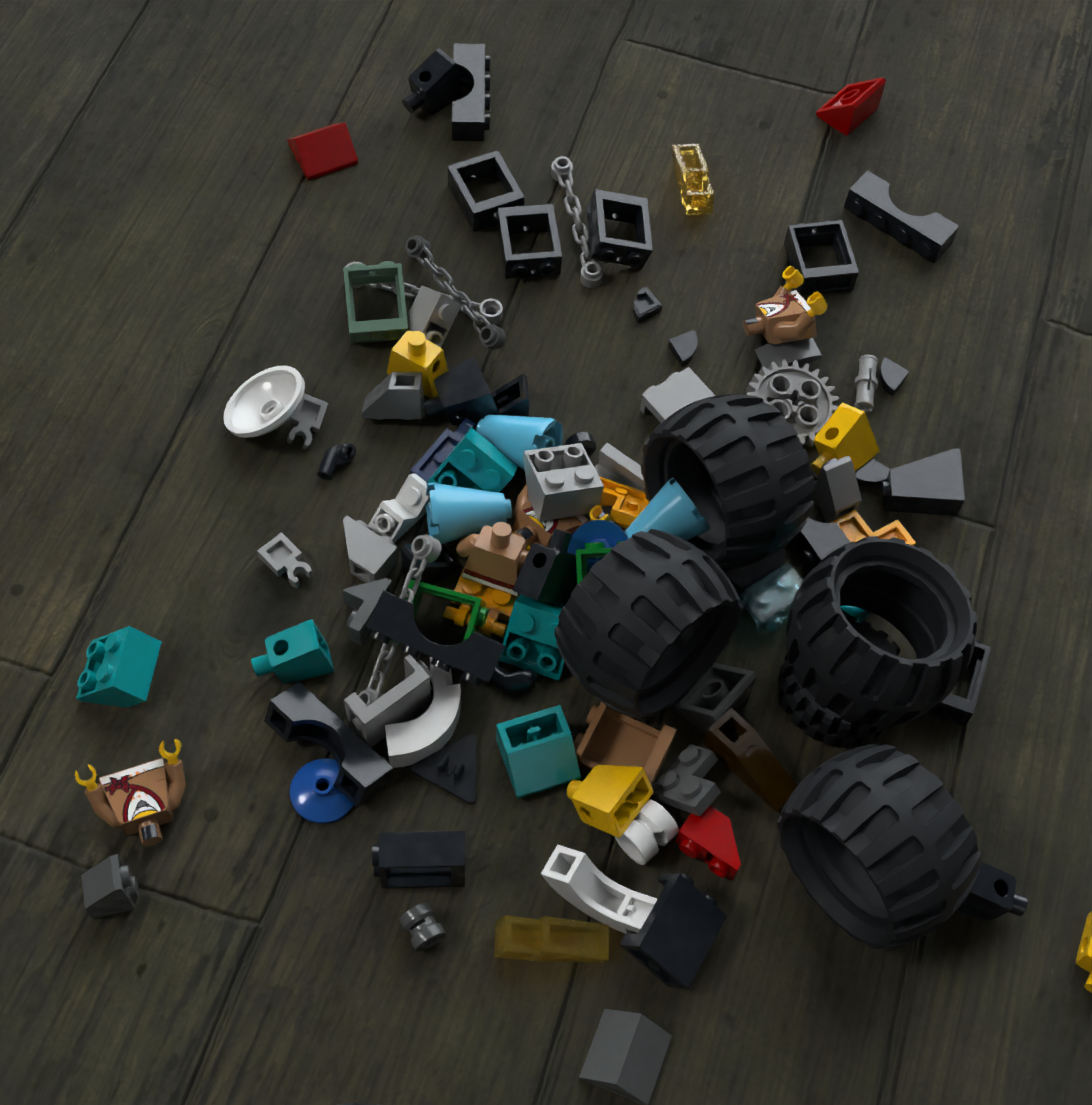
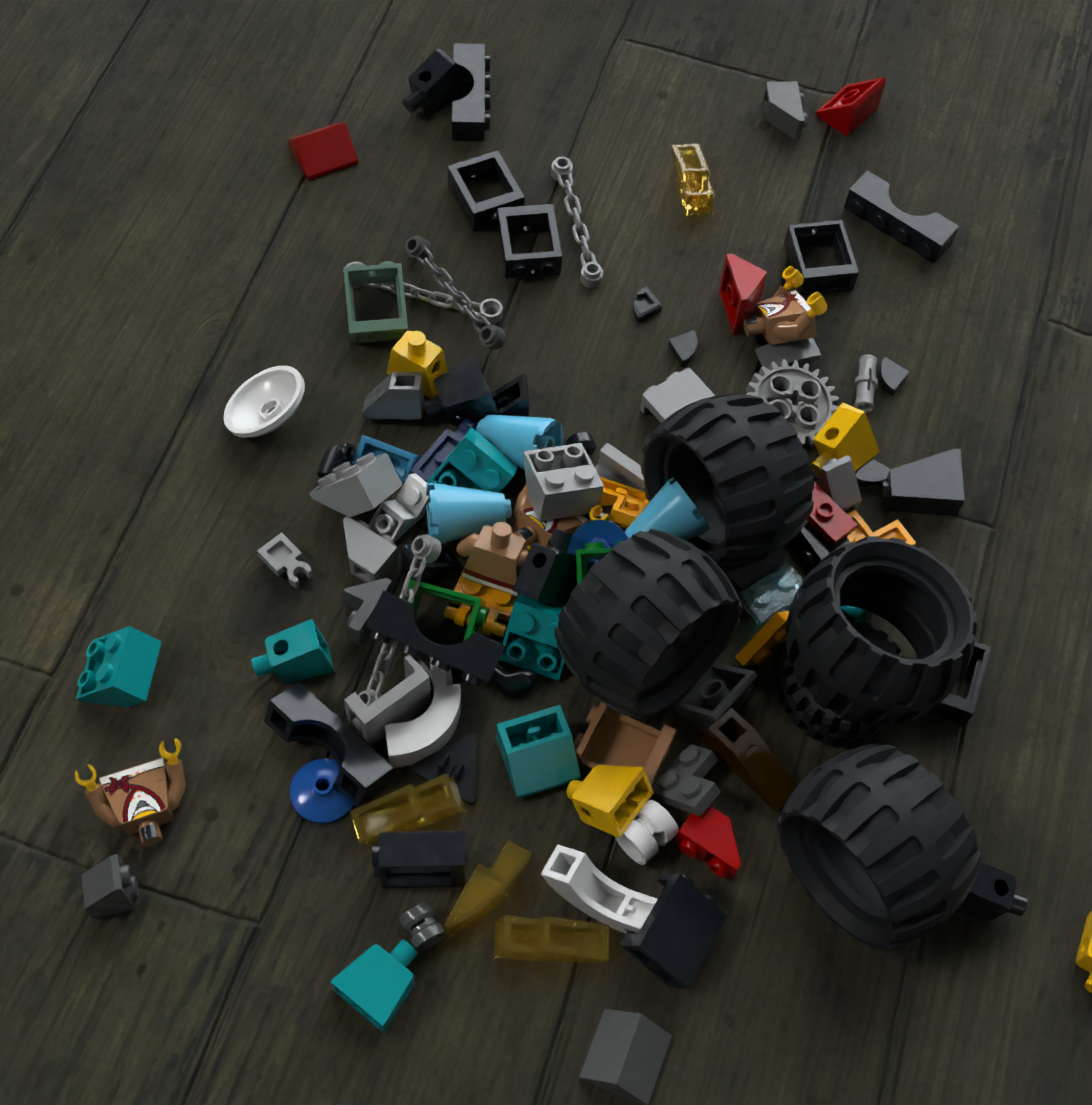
light grey plate [287,393,328,449] -> none
light grey slope [409,285,462,347] -> none
black window [586,189,653,268] -> none
none -> light grey slope [309,453,403,517]
none -> teal torso [331,939,418,1034]
none -> clear yellow slope [350,774,465,844]
none -> dark azure slope [352,435,421,483]
none -> clear yellow slope [444,840,532,937]
none -> red slope [719,254,767,335]
none -> light orange plate [735,611,789,666]
none -> dark grey slope [762,81,808,140]
none -> plate [807,482,858,547]

